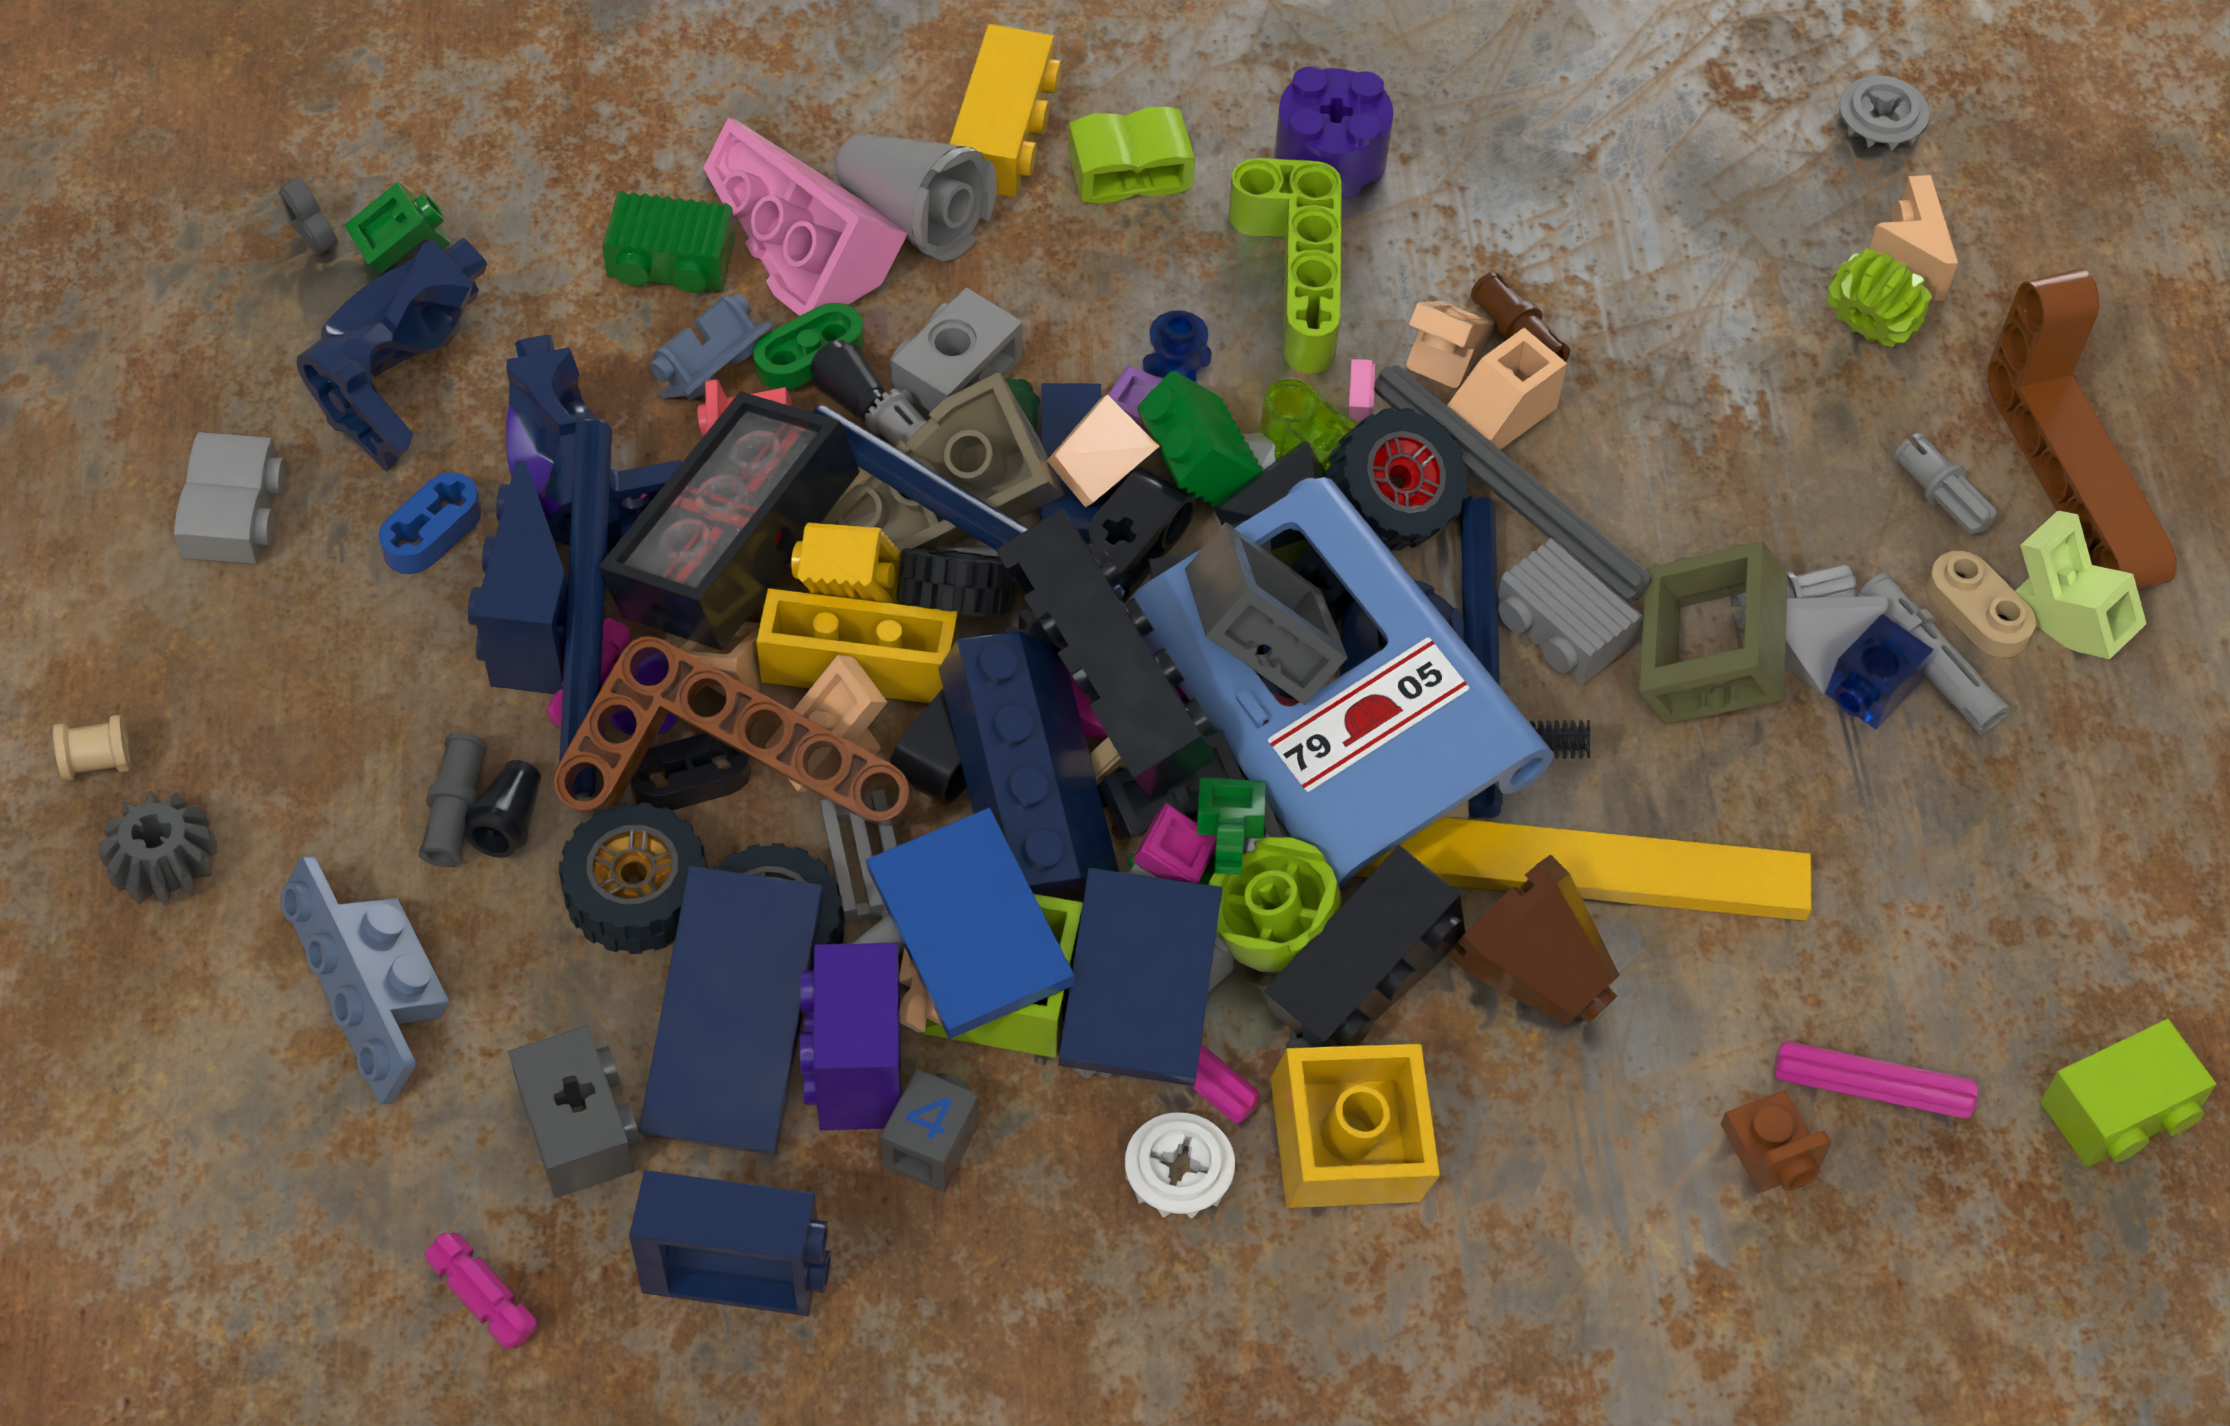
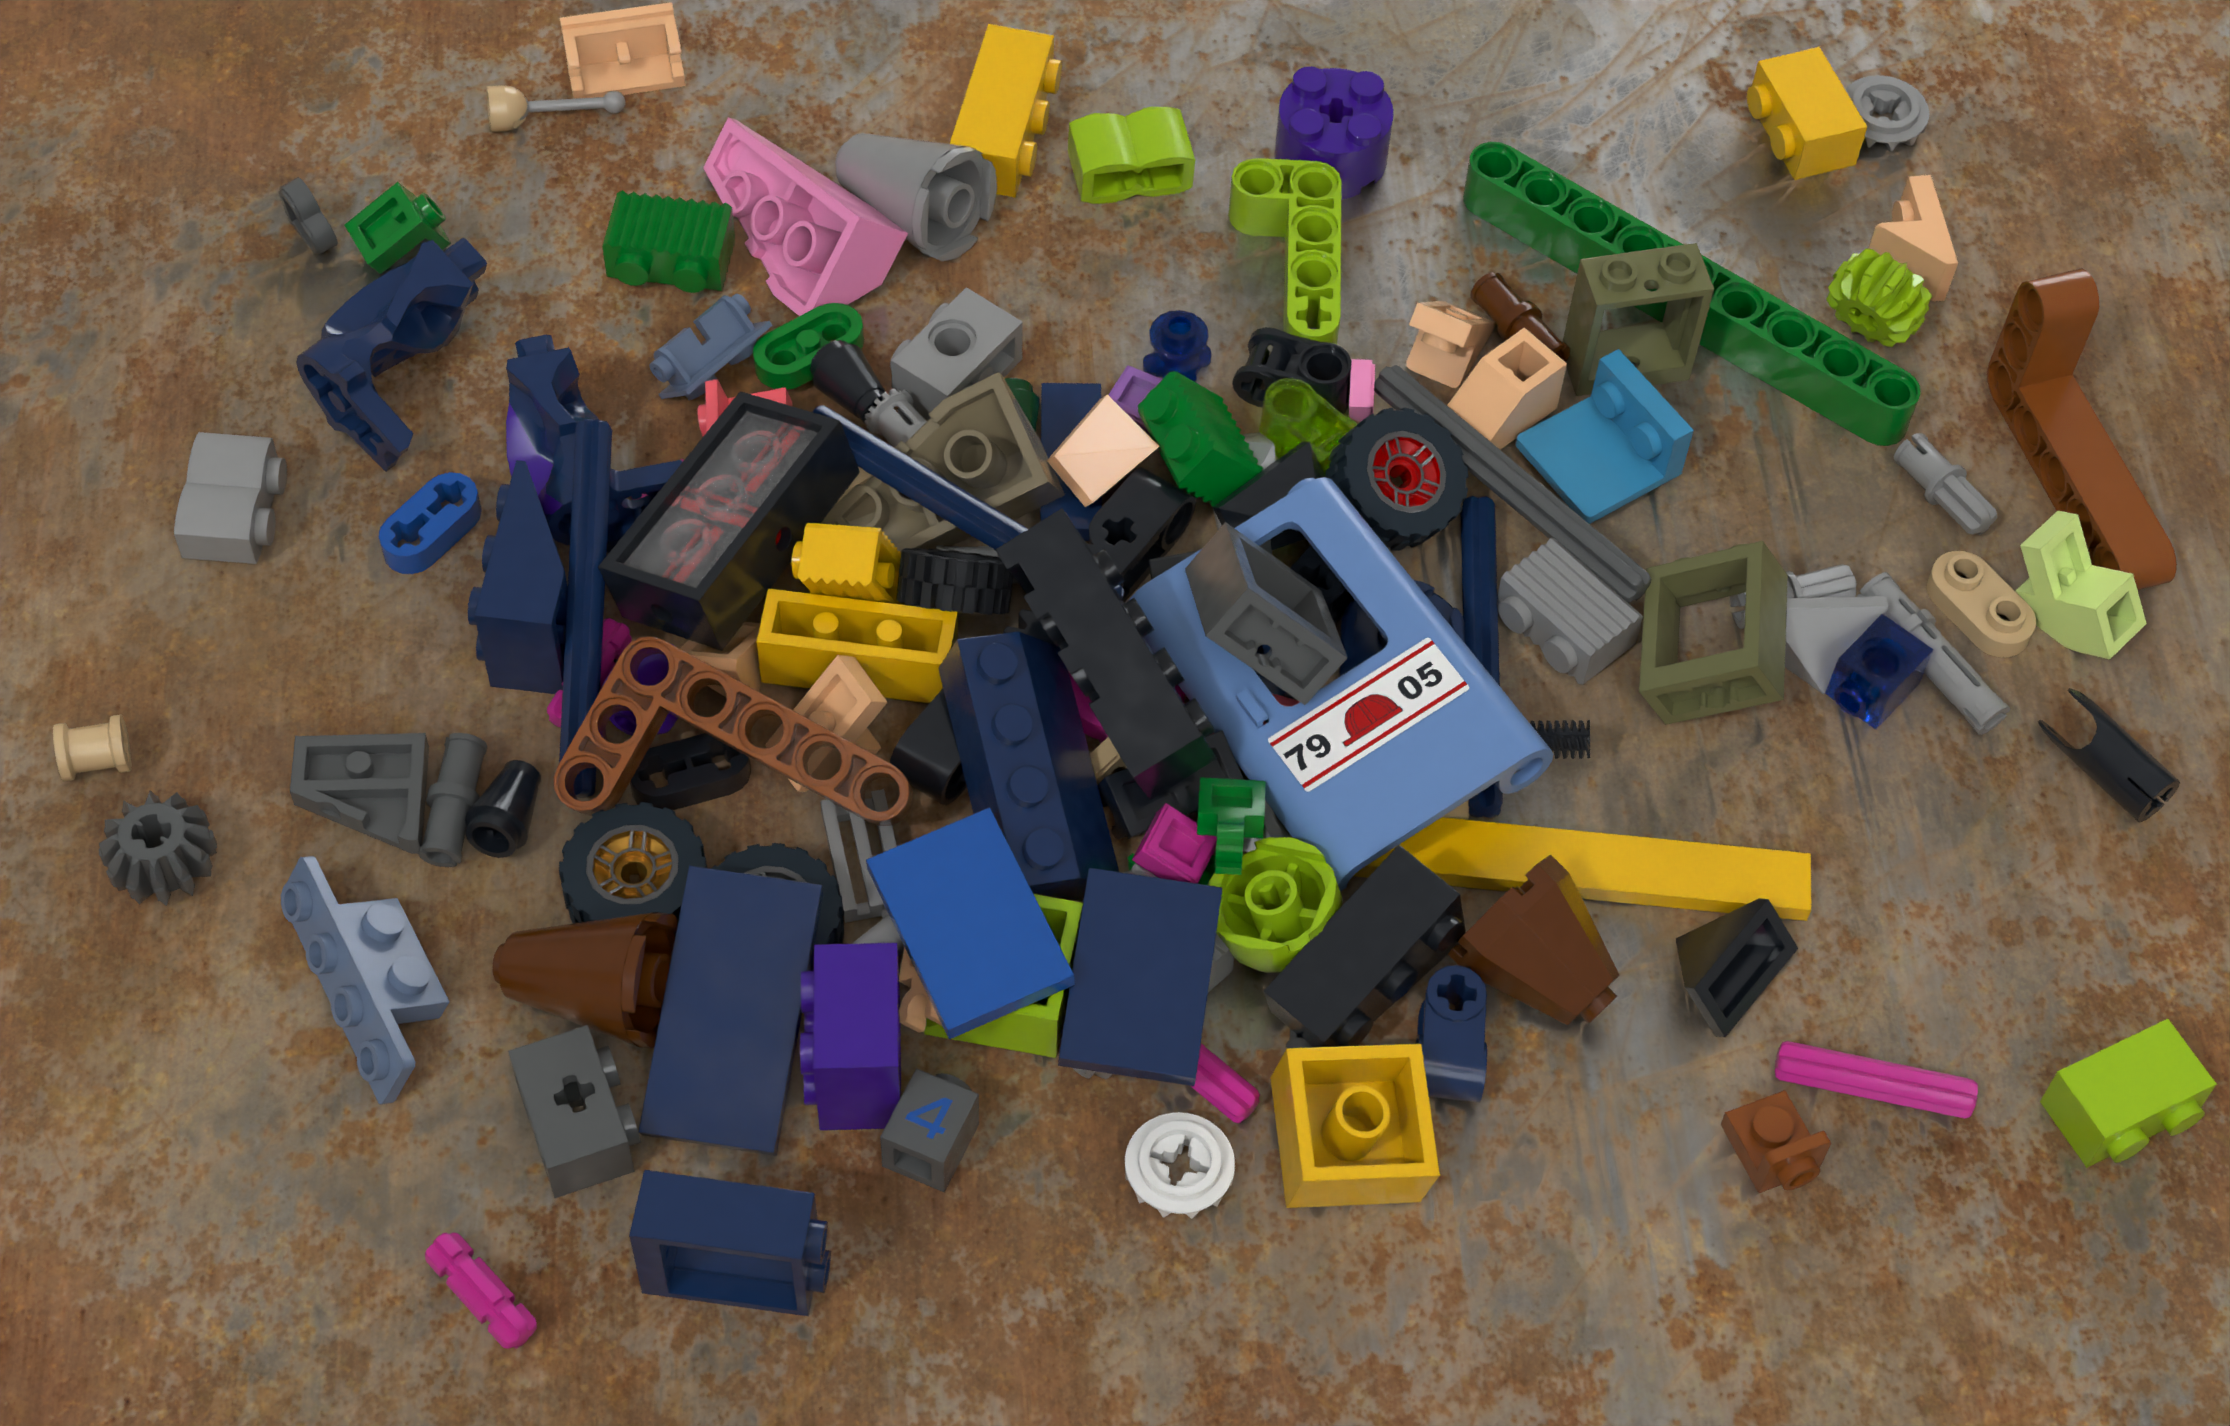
none -> dark grey wing [290,733,429,854]
none -> hinge [486,85,626,132]
none -> reddish brown cone [493,912,679,1049]
none -> light nougat hinge [560,2,685,99]
none -> black piece [1232,327,1352,422]
none -> dark blue piece [1415,965,1487,1103]
none -> green beam [1463,141,1921,446]
none -> dark azure bracket [1516,349,1694,524]
none -> olive window [1562,243,1714,396]
none -> black slope [1676,898,1798,1038]
none -> yellow brick [1747,47,1867,180]
none -> black piece [2038,688,2180,822]

